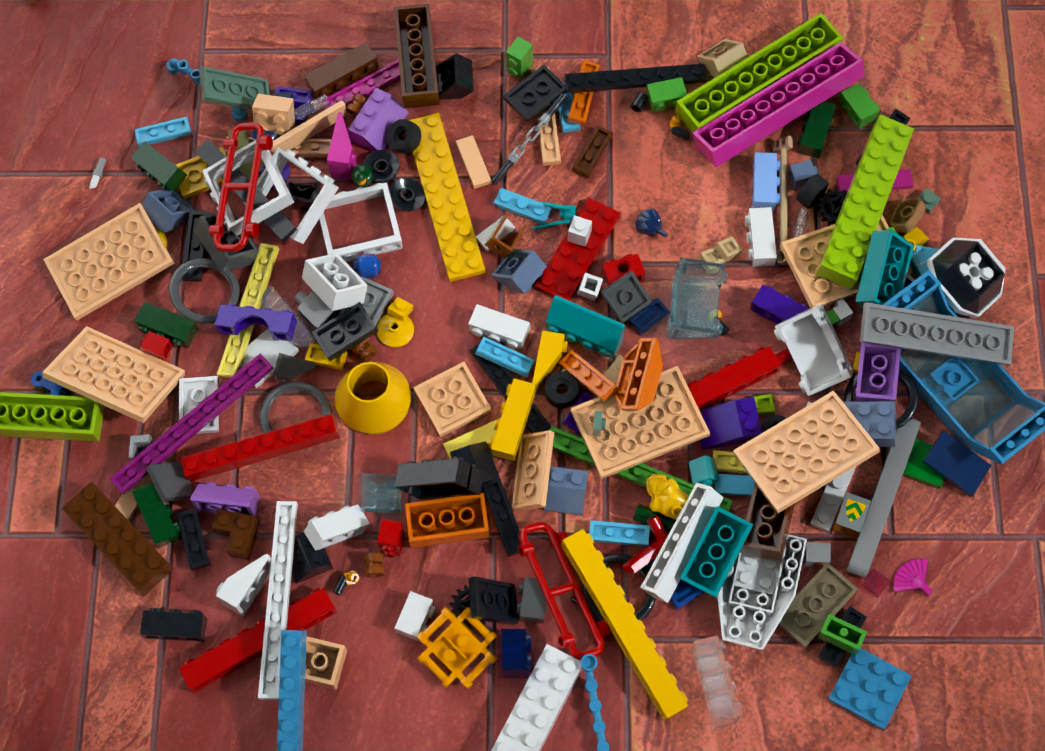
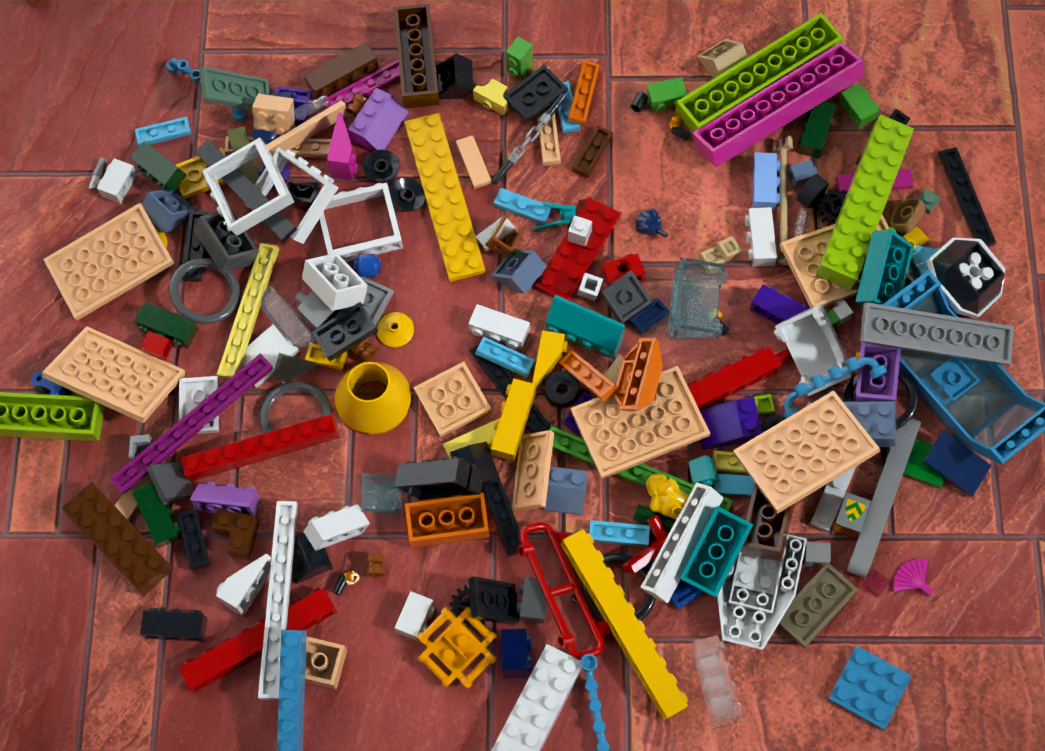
red bar [209,122,273,252] -> none
dark purple arch [215,304,297,342] -> none
dark green animal [351,164,373,187] -> none
red brick [377,519,405,558] -> none
black tyre [387,119,421,154] -> none
yellow plate [387,297,414,321] -> none
black plate [564,63,708,93] -> none
sand green plate [593,411,606,437] -> none
black plate [817,606,867,669] -> none
bright green brick [817,614,867,655] -> none
none -> white brick [97,158,137,204]
none -> light yellow brick [473,79,508,116]
none -> dark azure bar [783,357,887,418]
none -> black tile [938,147,996,247]

